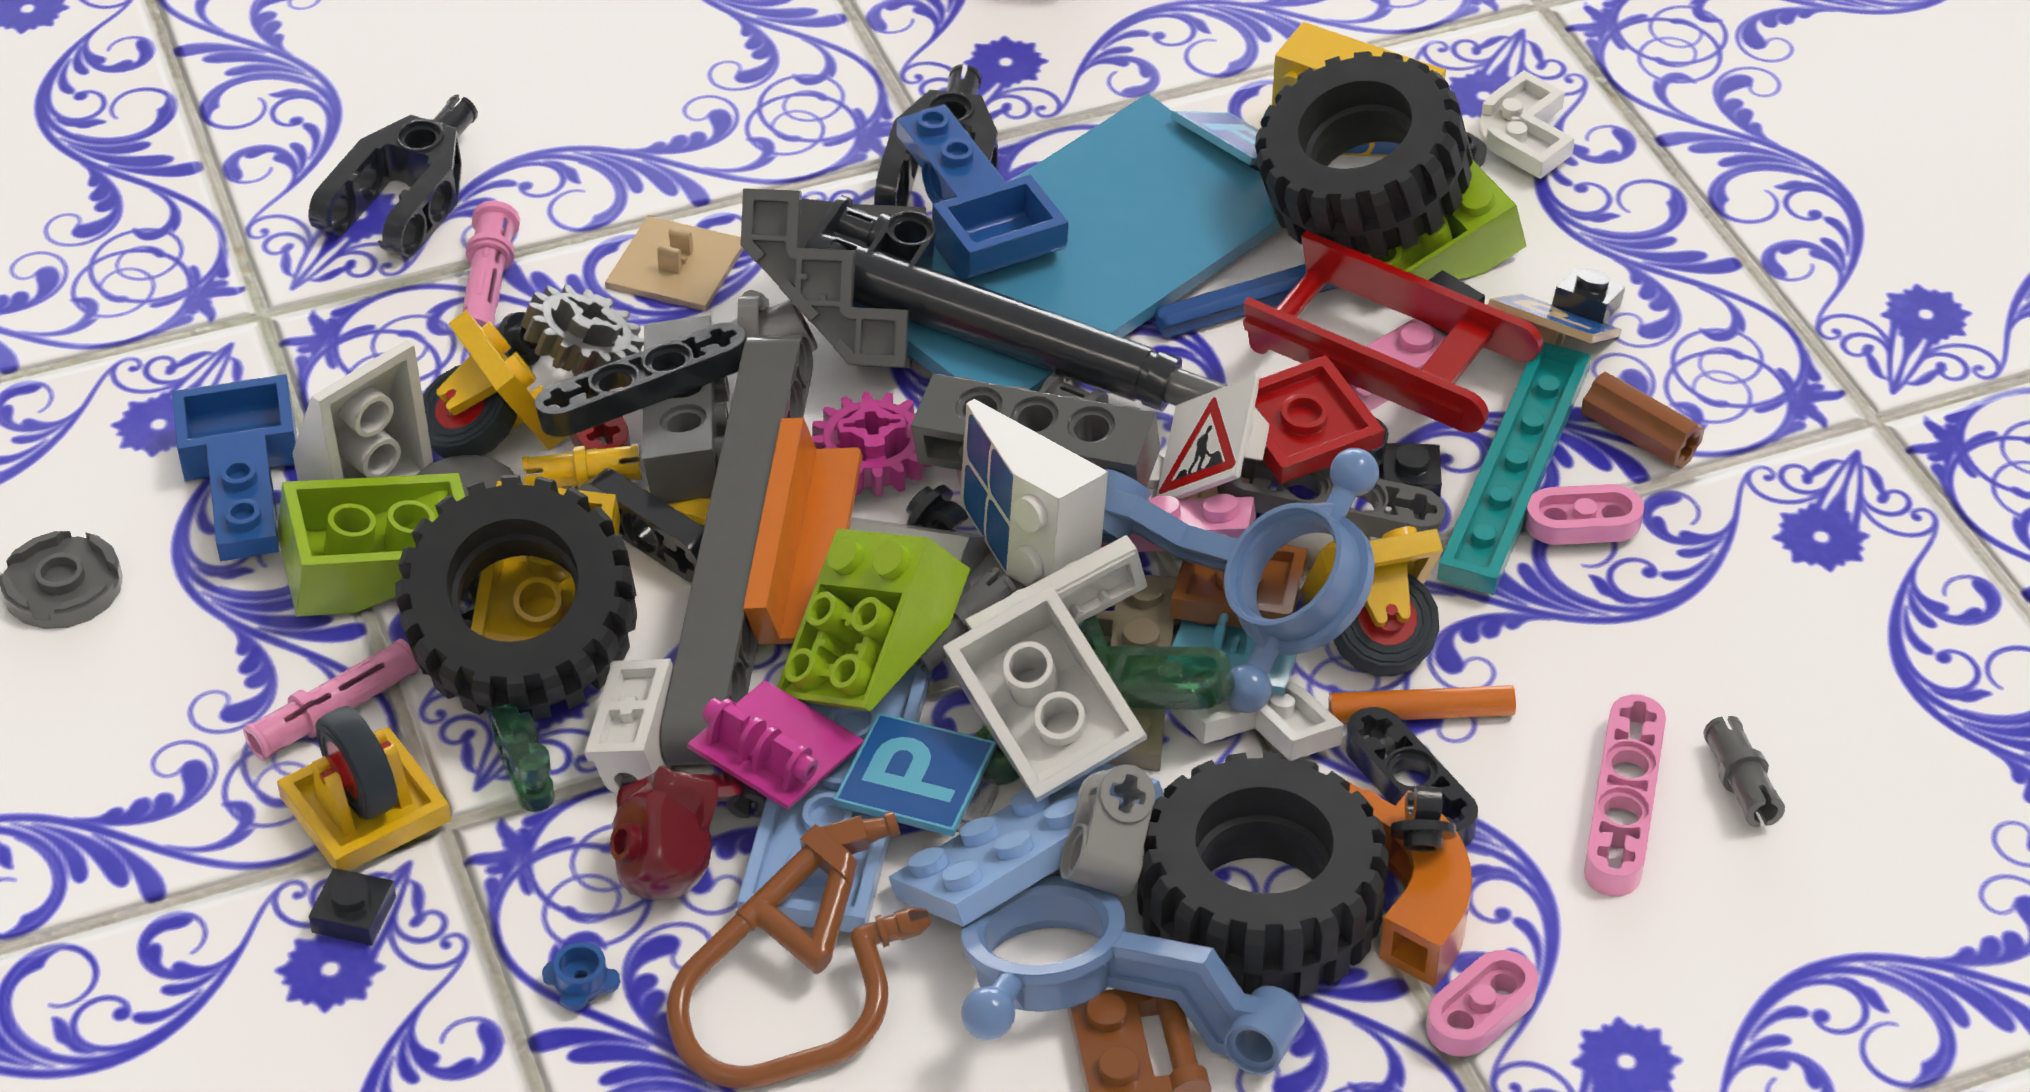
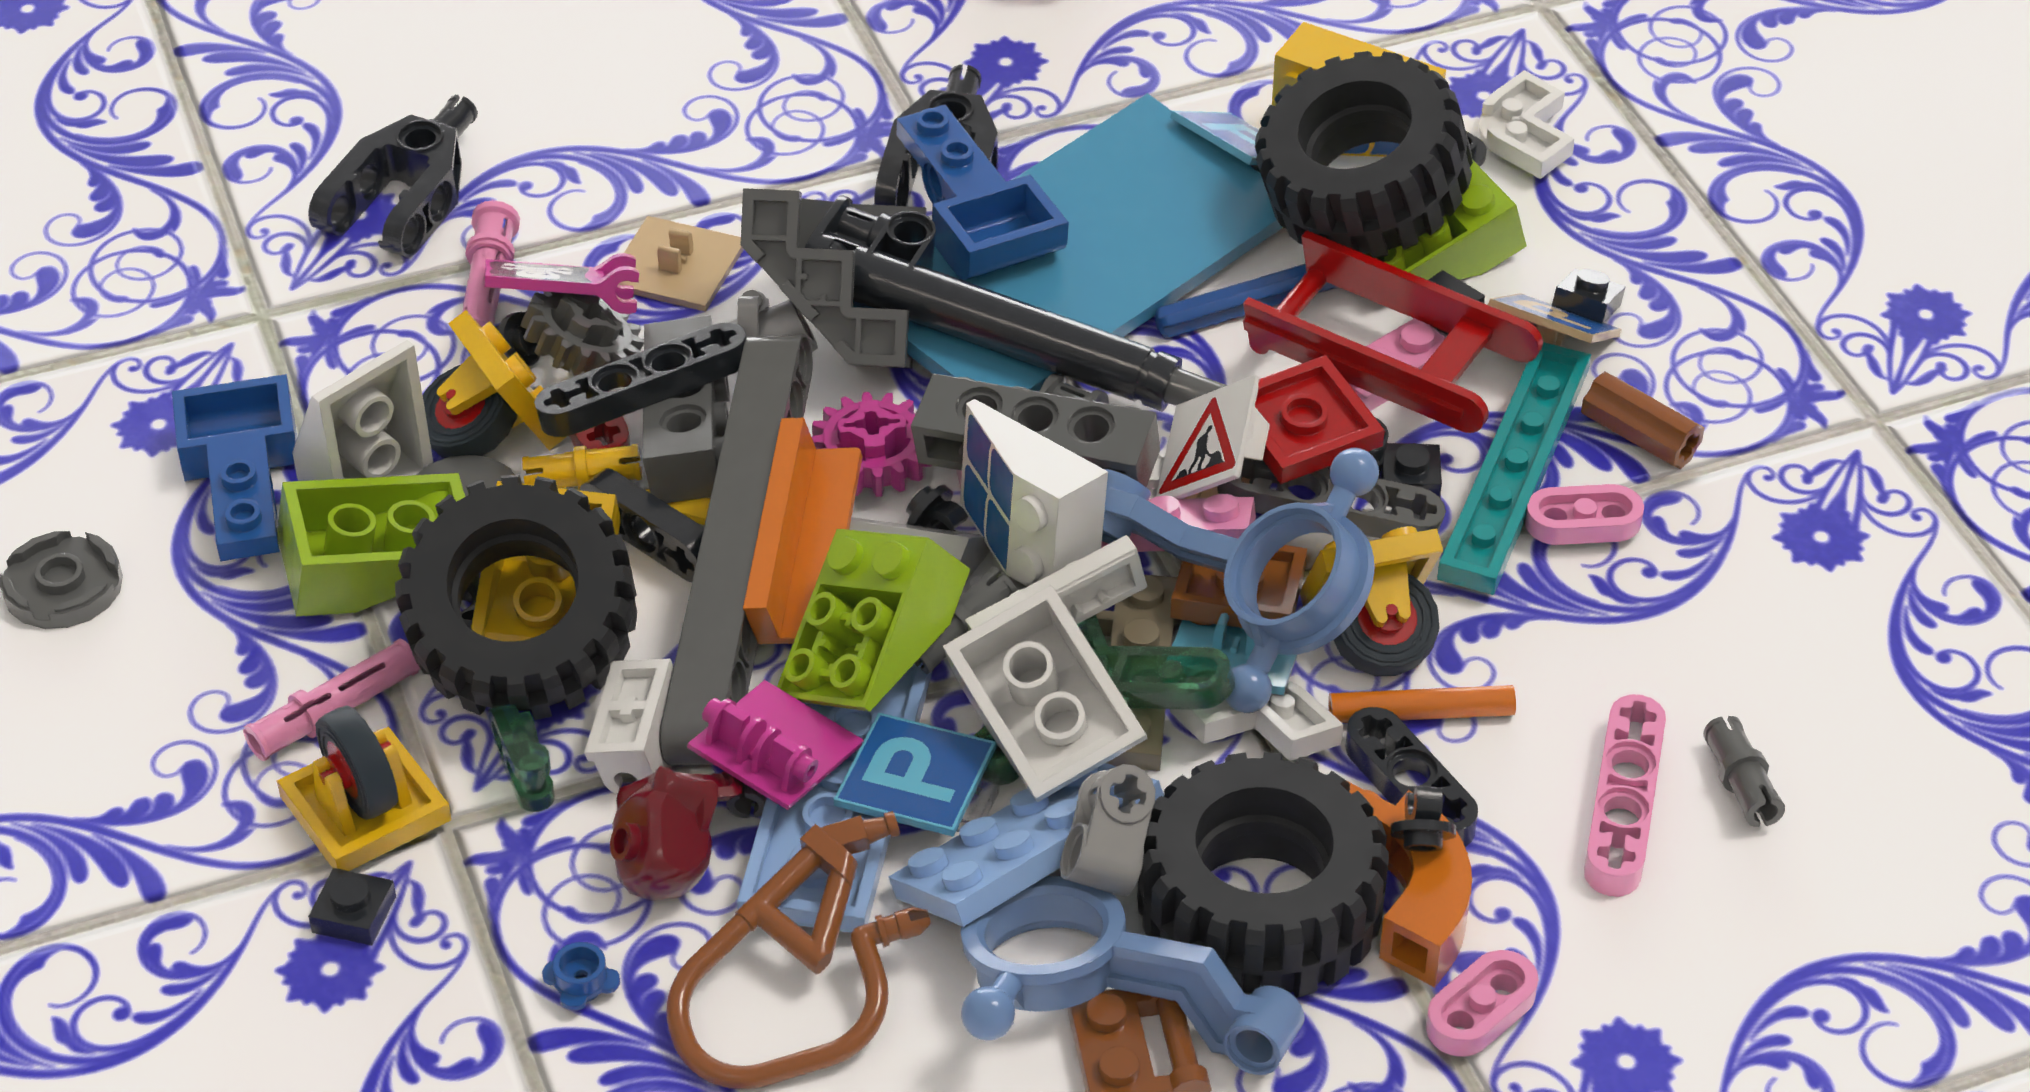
none -> dark pink flag [484,253,639,314]

